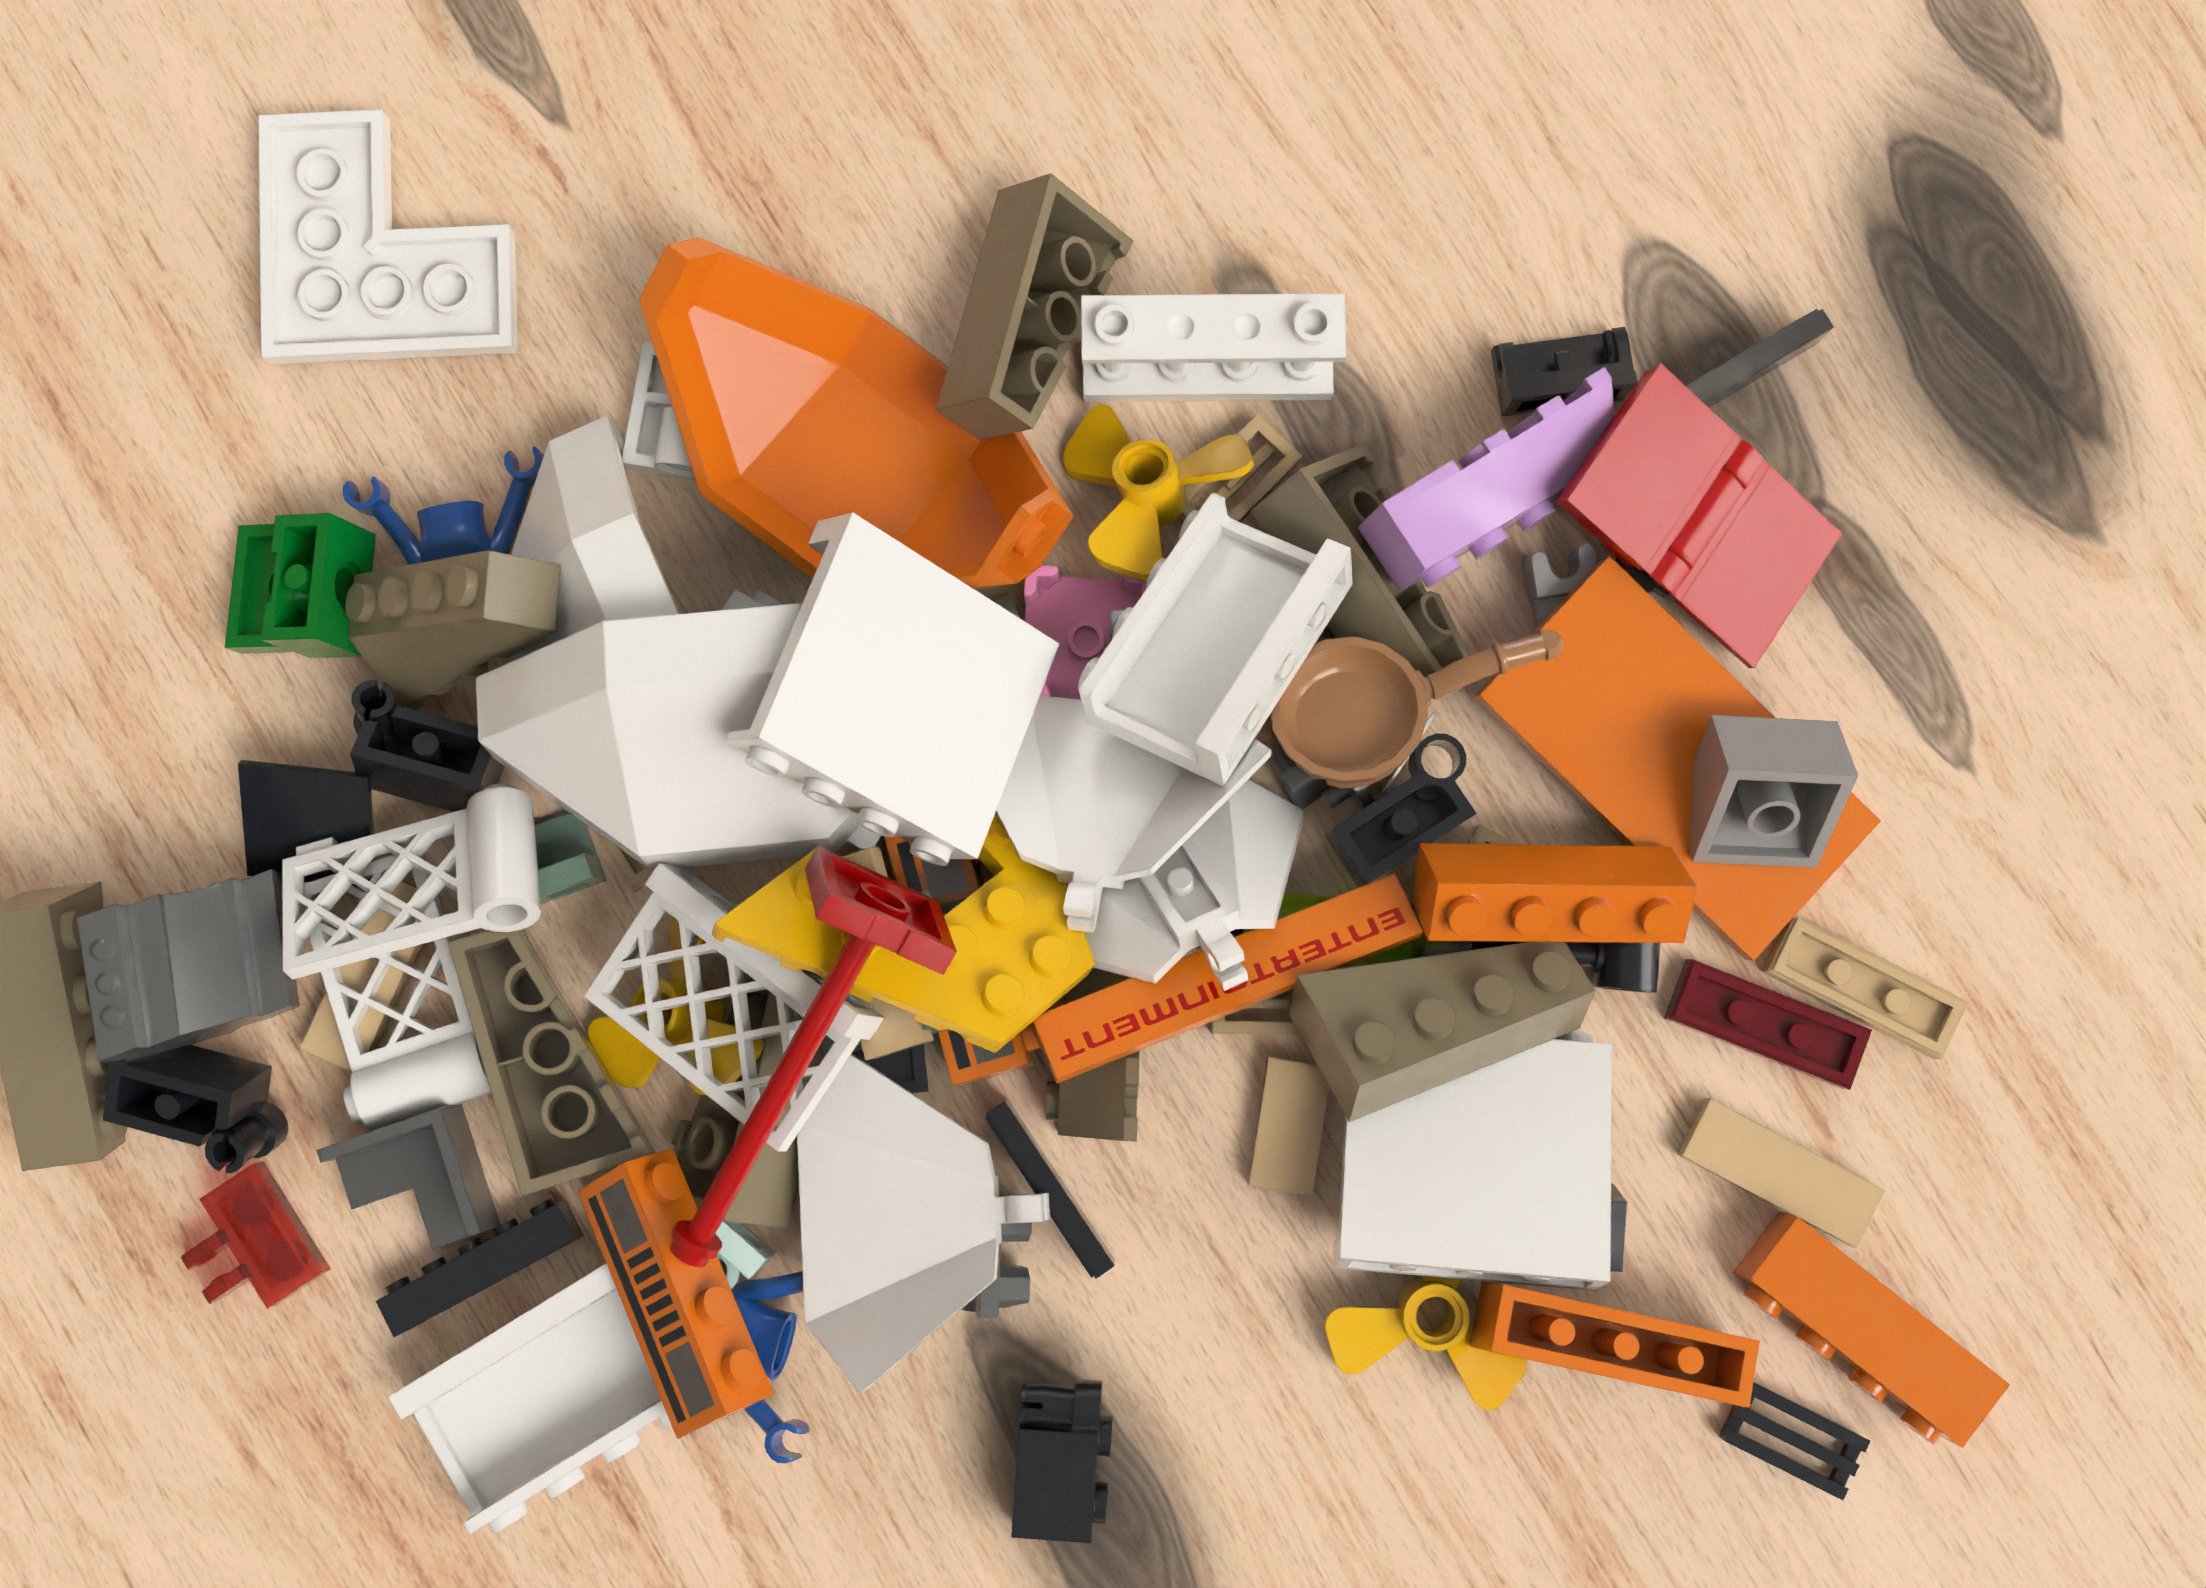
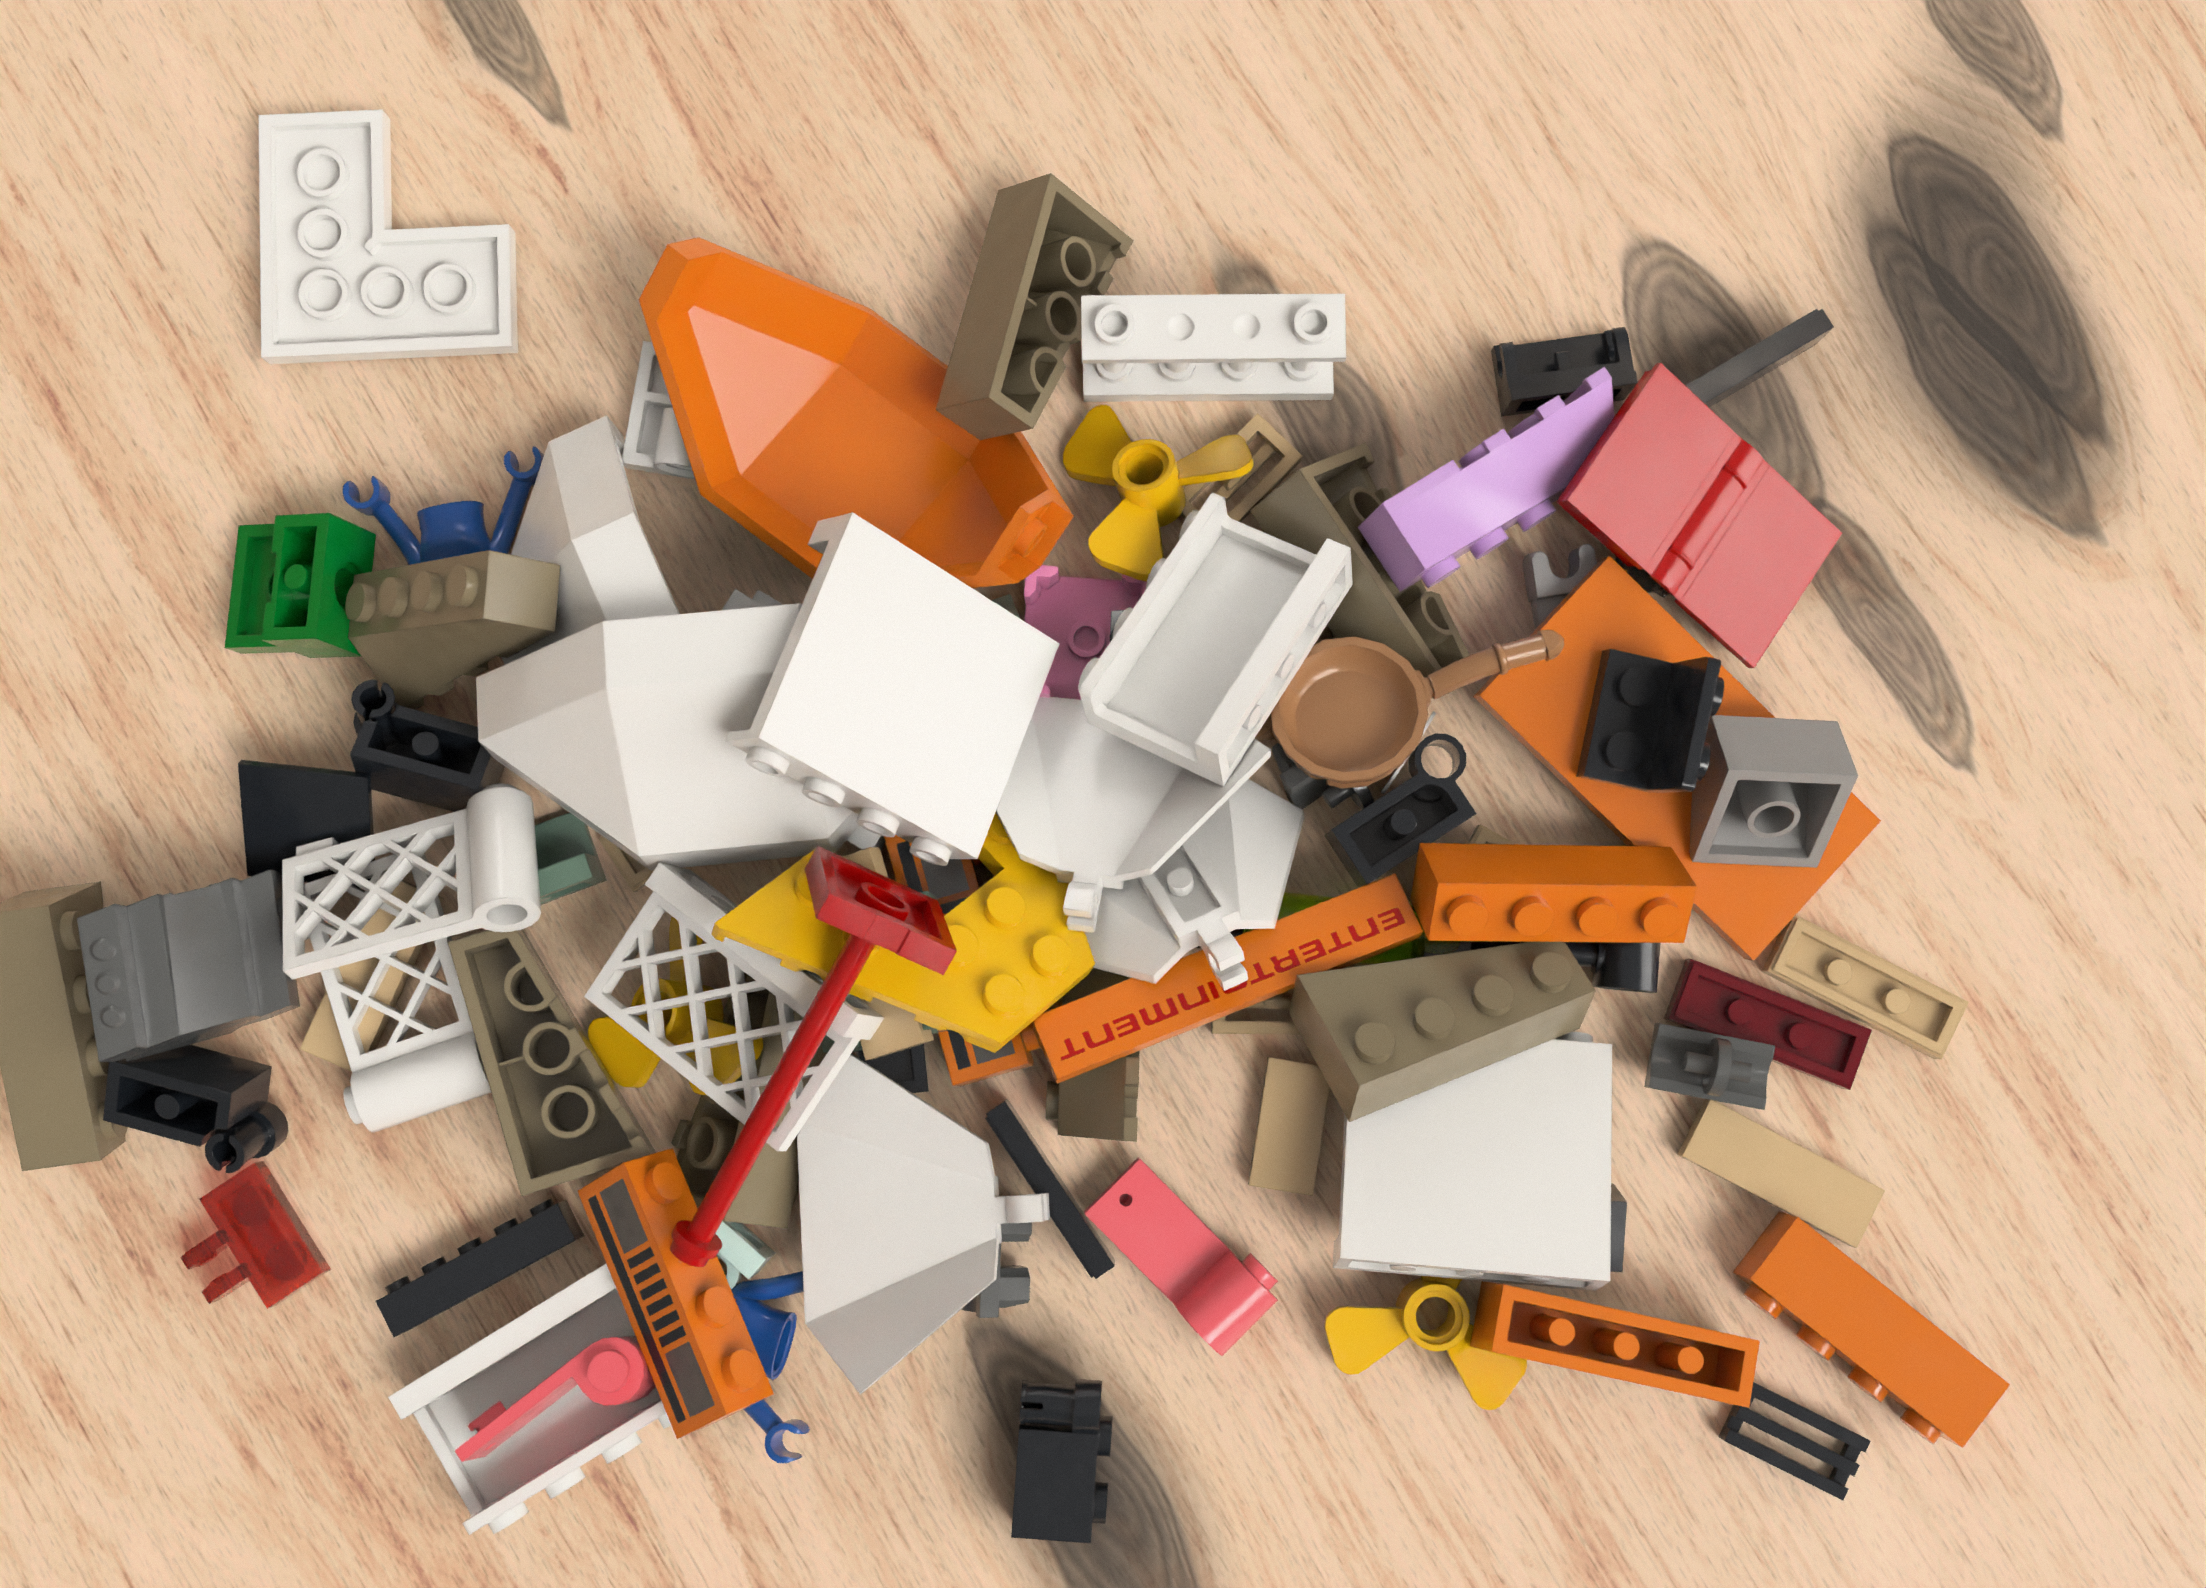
dark grey panel [316,1104,500,1250] -> none
none -> coral door [455,1336,656,1462]
none -> coral door [1084,1157,1278,1356]
none -> black bracket [1576,649,1724,793]
none -> dark grey hips [1644,1023,1775,1110]

